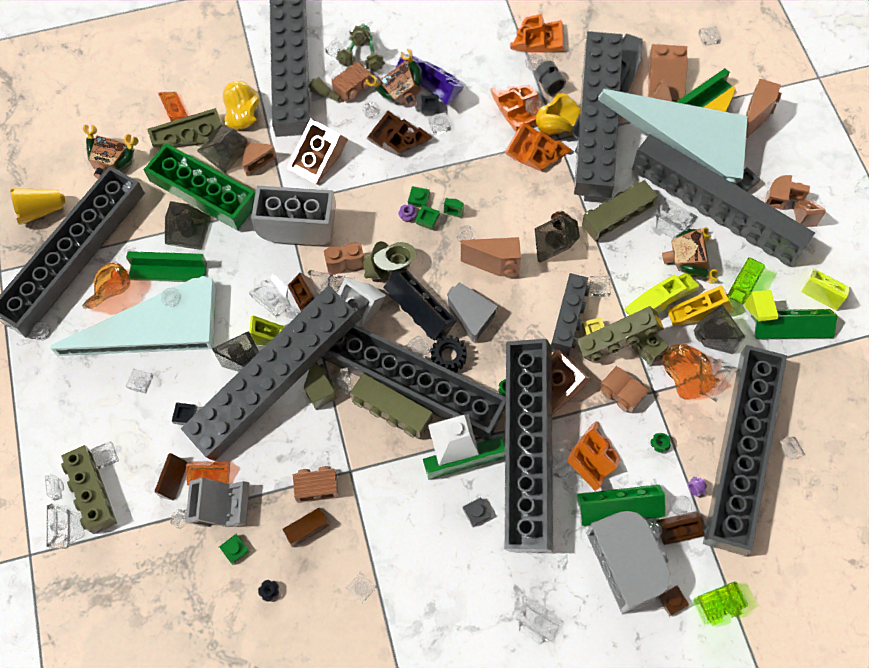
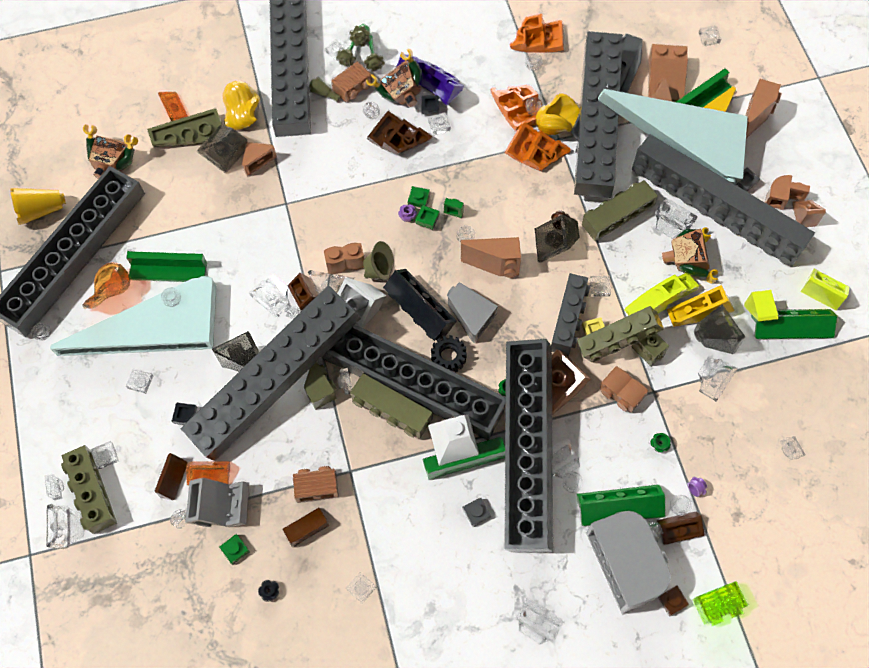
green brick [143,143,256,231] -> none
clear smoke slope [165,201,211,250] -> none
neon yellow slope [249,315,285,345] -> none
light grey brick [251,185,336,245] -> none
nougat slope [287,119,348,184] -> none
olive piece [373,242,416,272] -> none
clear plate [404,334,432,358] -> none
dark grey wheel [534,61,566,95] -> none
orange slope [566,421,621,491] -> none
clear orange piece [663,343,719,399] -> none
dark grey brick [703,345,787,556] -> none
clear neon green brick [727,257,766,304] -> none

